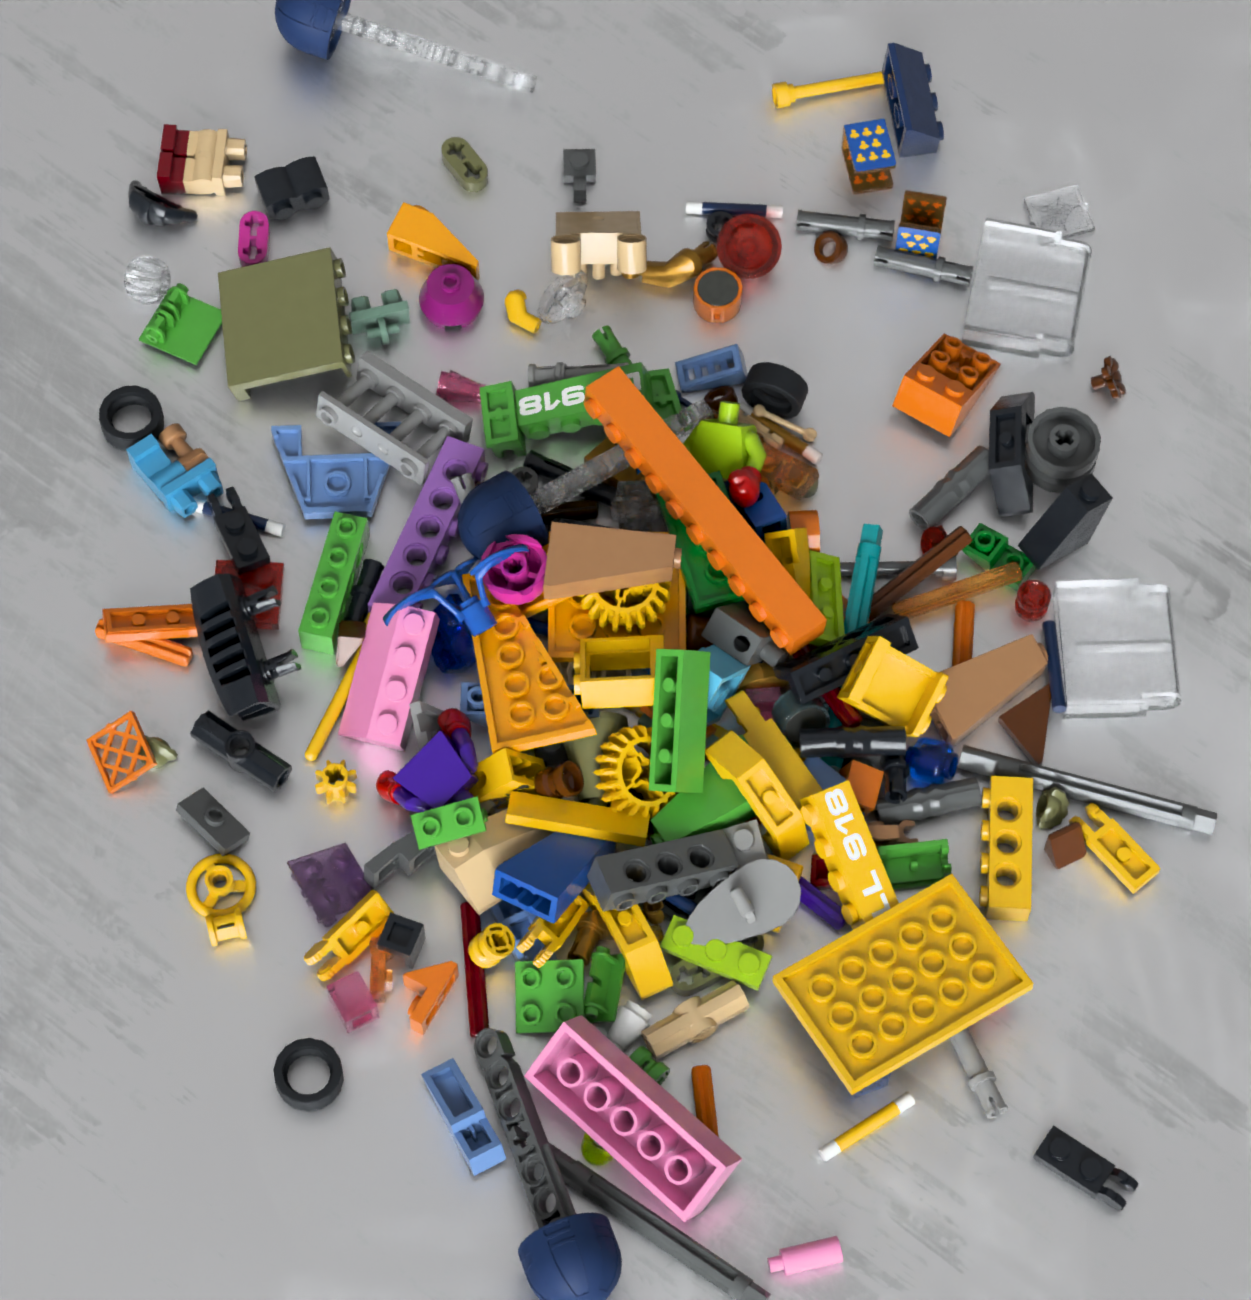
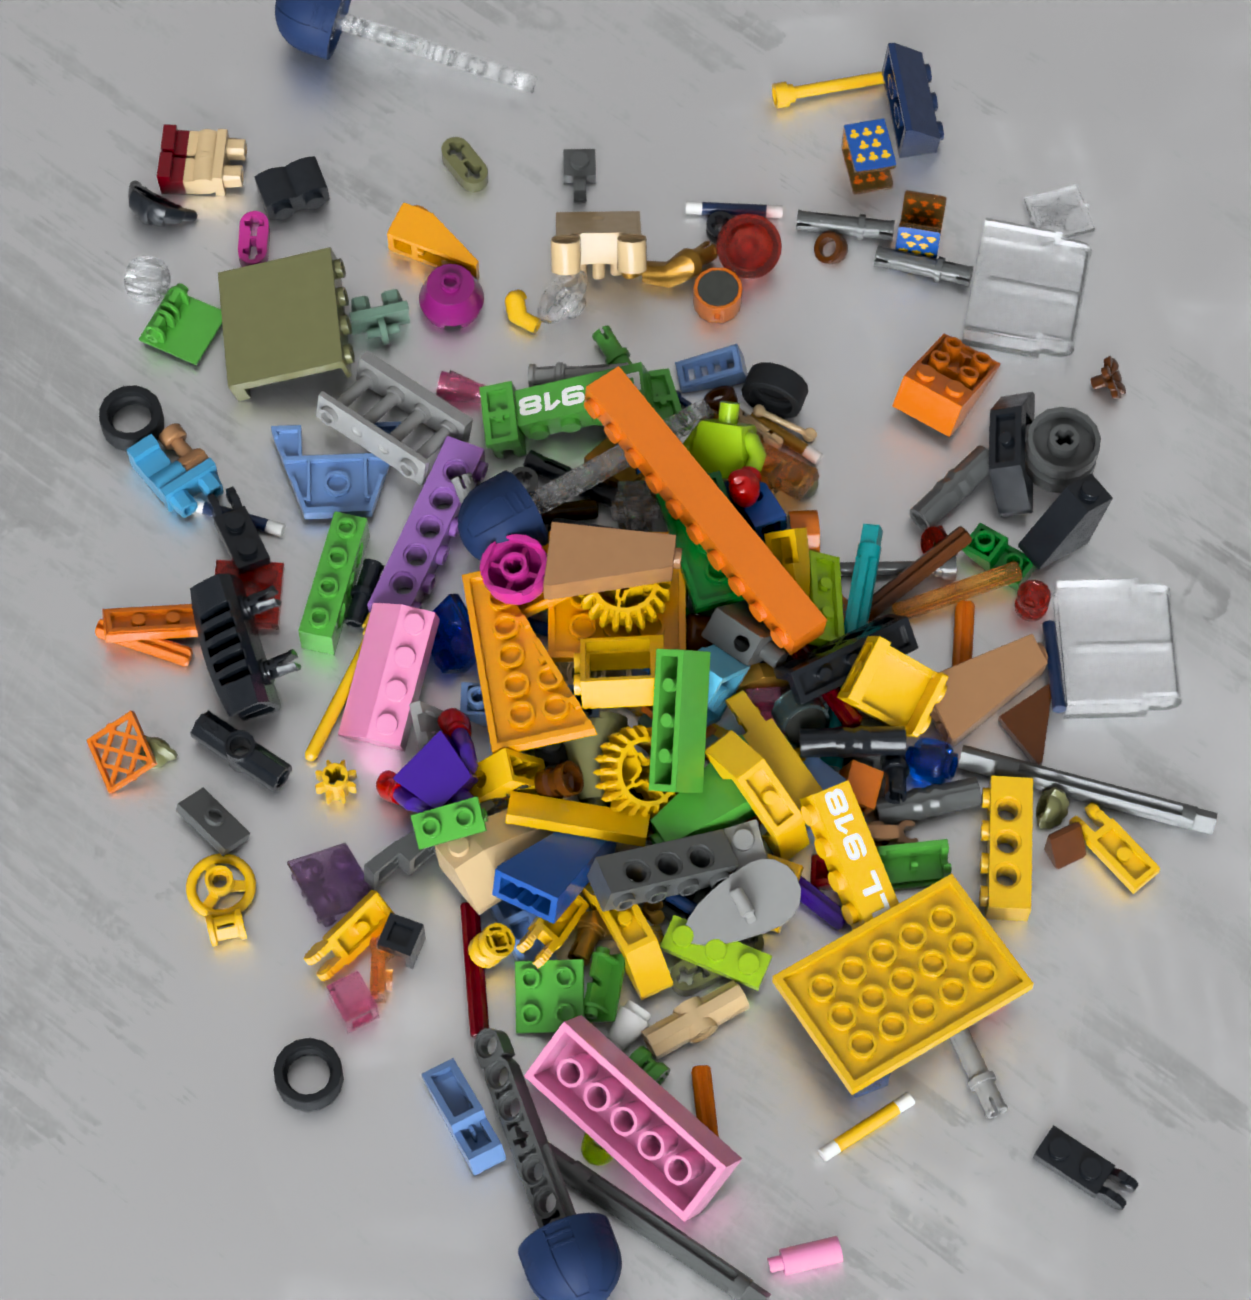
slope [336,620,366,667] -> none
blue plant [383,544,529,637] -> none
orange slope [402,961,459,1035] -> none

